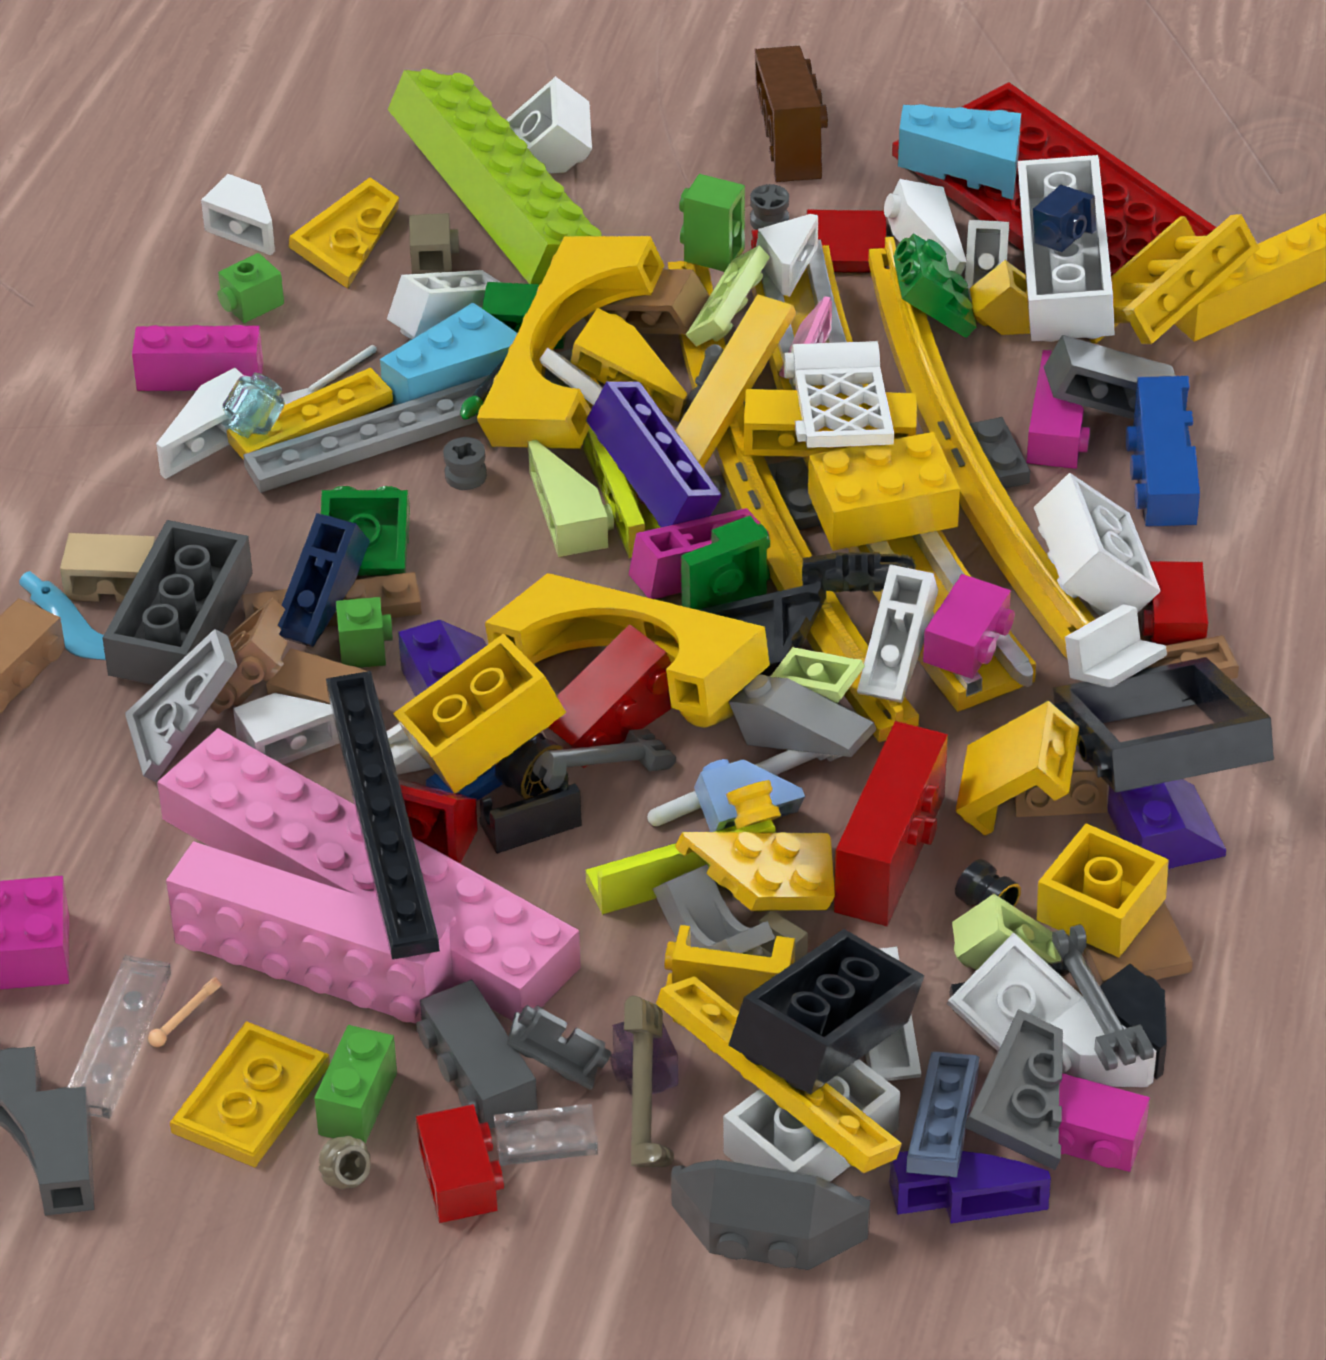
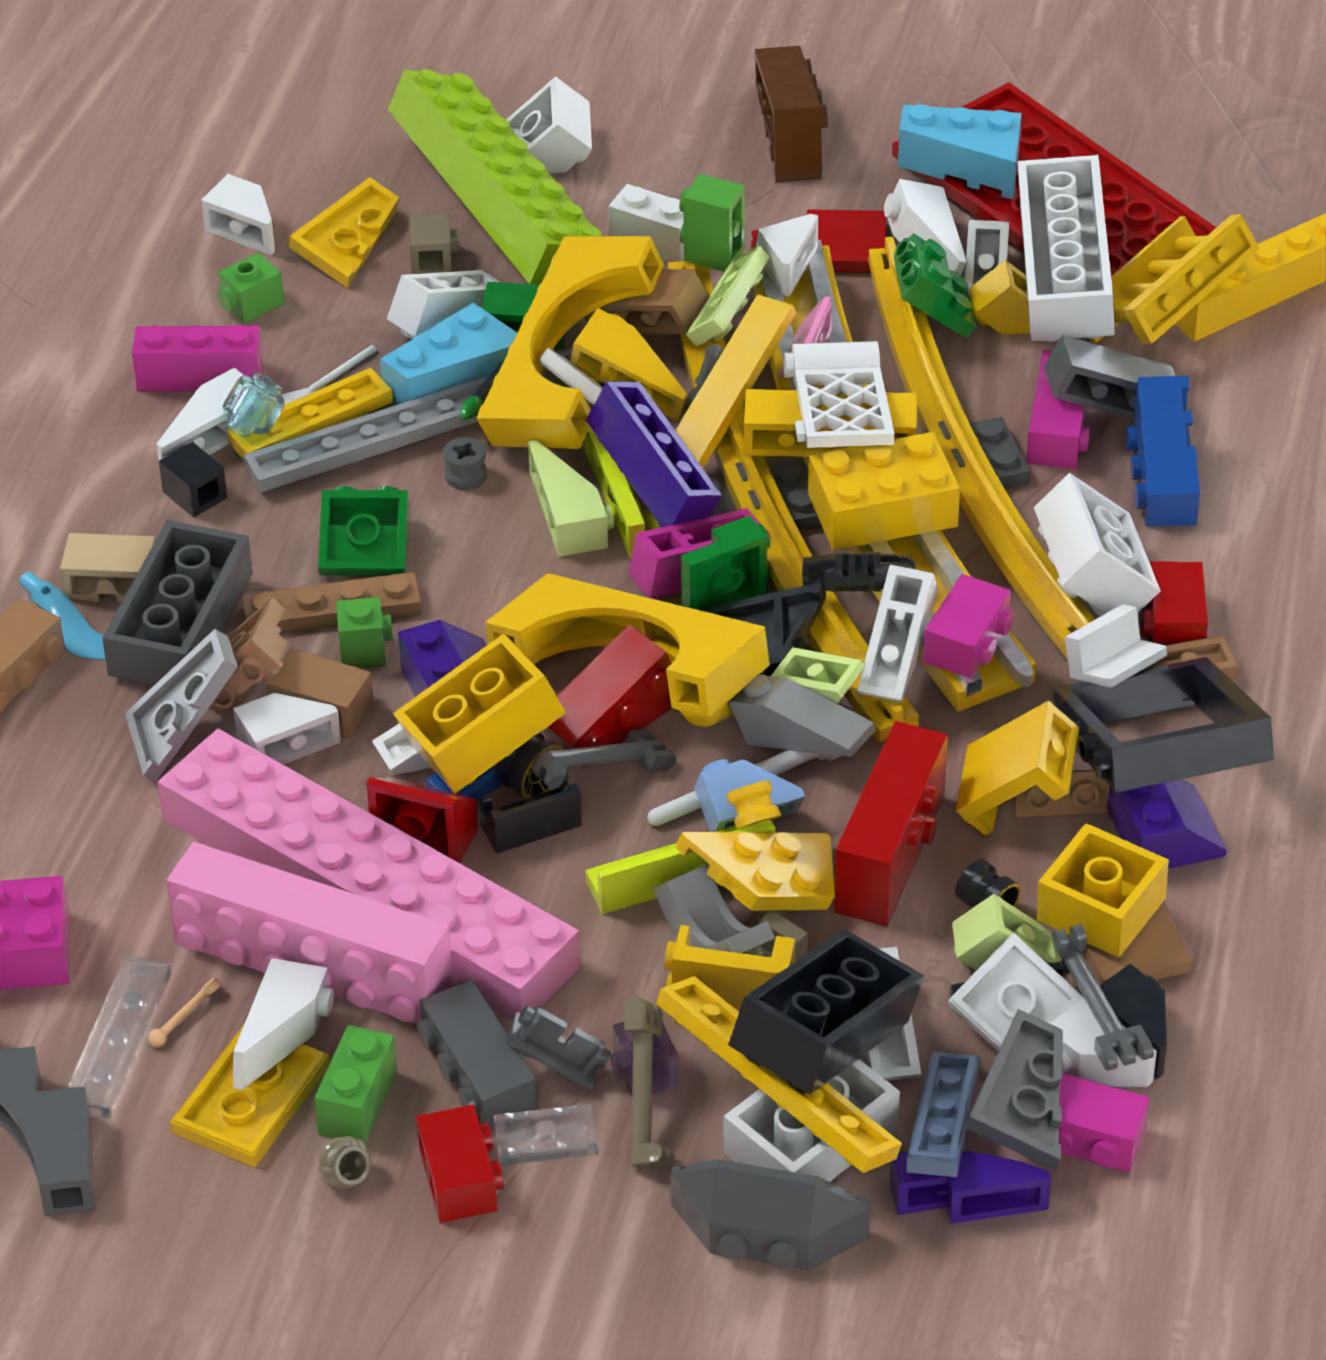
dark blue slope [278,513,370,647] -> none
black tile [326,671,440,960] -> none
dark grey wheel [750,184,789,230] -> none
dark blue brick [1033,184,1097,252] -> none
none -> black brick [159,442,227,518]
none -> white slope [233,958,334,1090]
none -> white slope [608,184,684,262]

